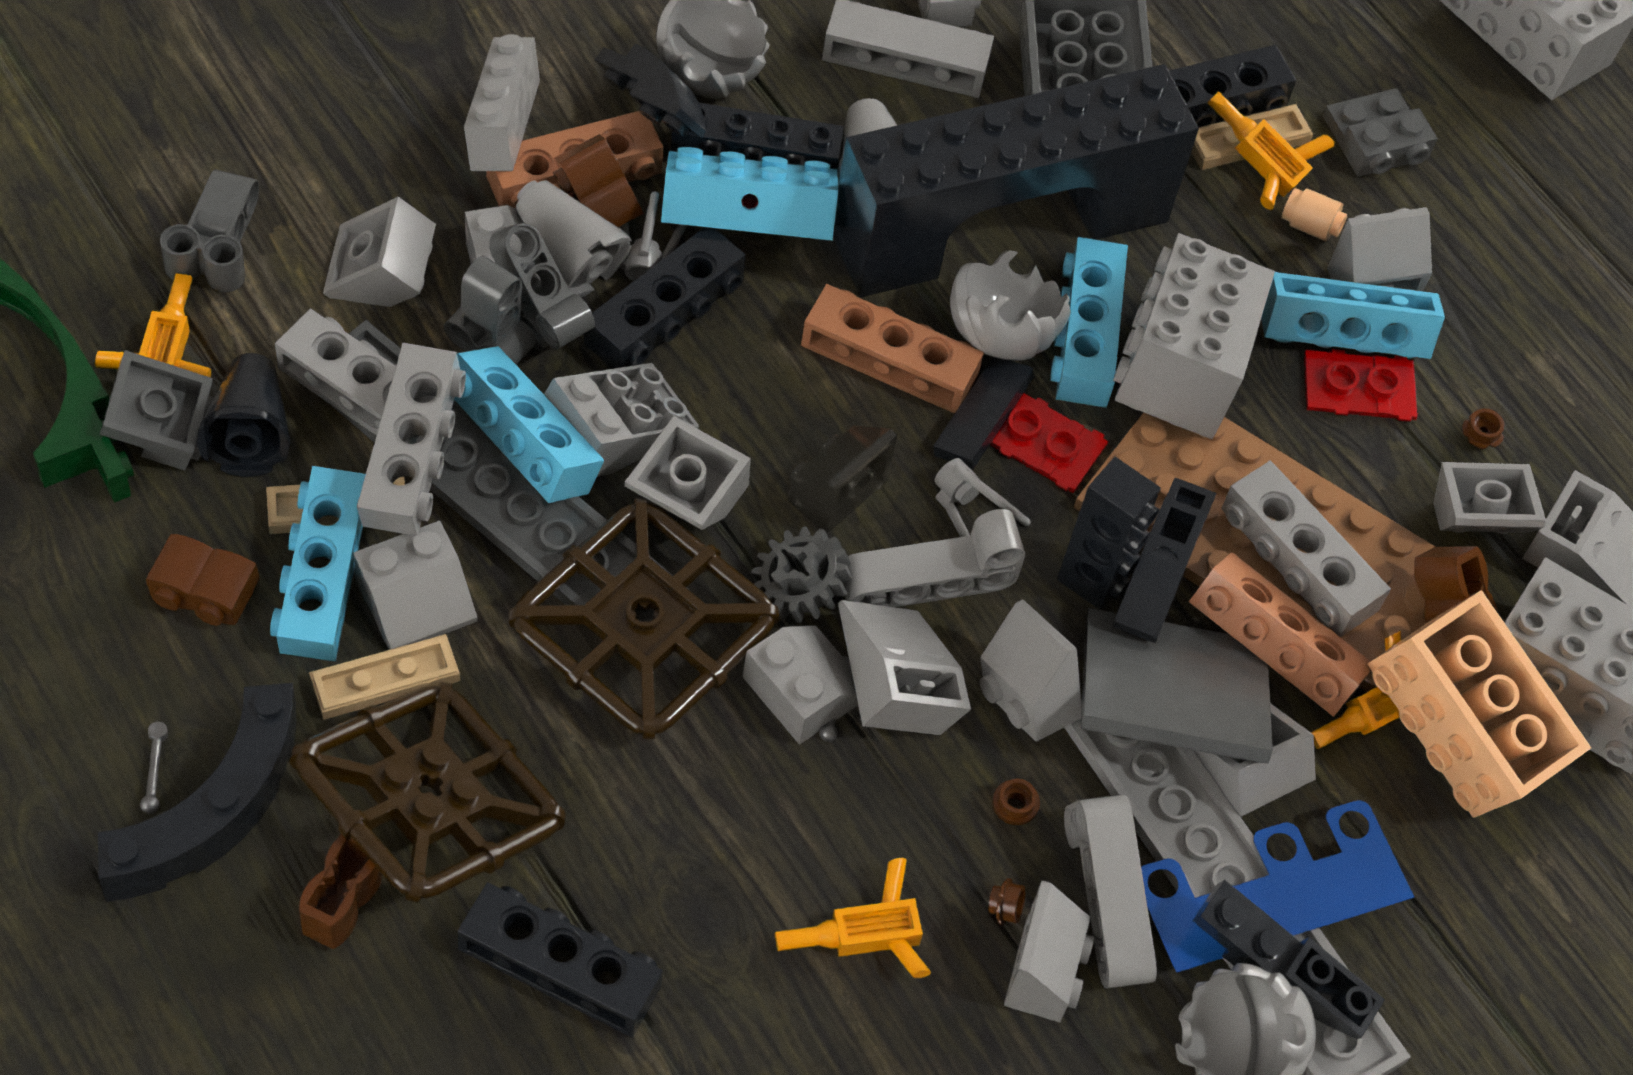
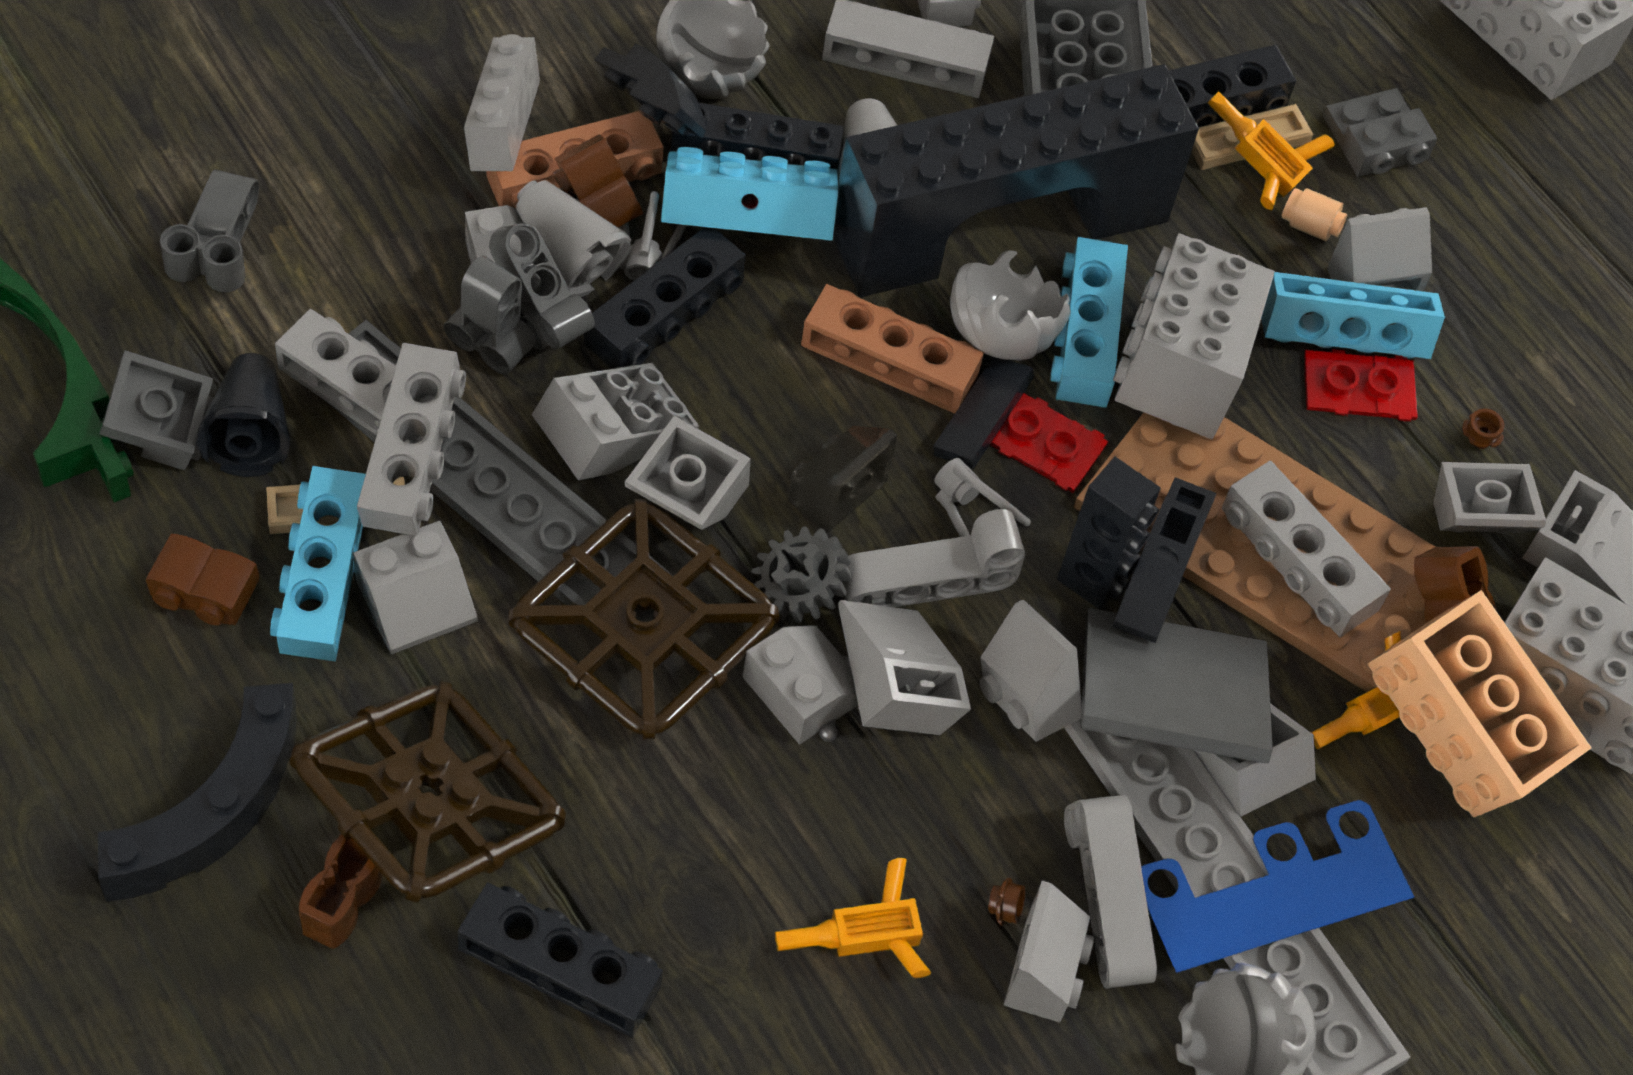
light orange piece [95,273,211,378] -> none
flat silver hinge [140,721,168,814] -> none
tan tile [309,634,460,720] -> none
light grey slope [323,197,436,307] -> none
medium azure brick [454,346,604,503] -> none
reddish brown plate [992,779,1040,825] -> none
nougat brick [1189,552,1372,717] -> none
black slope [1192,880,1385,1039] -> none

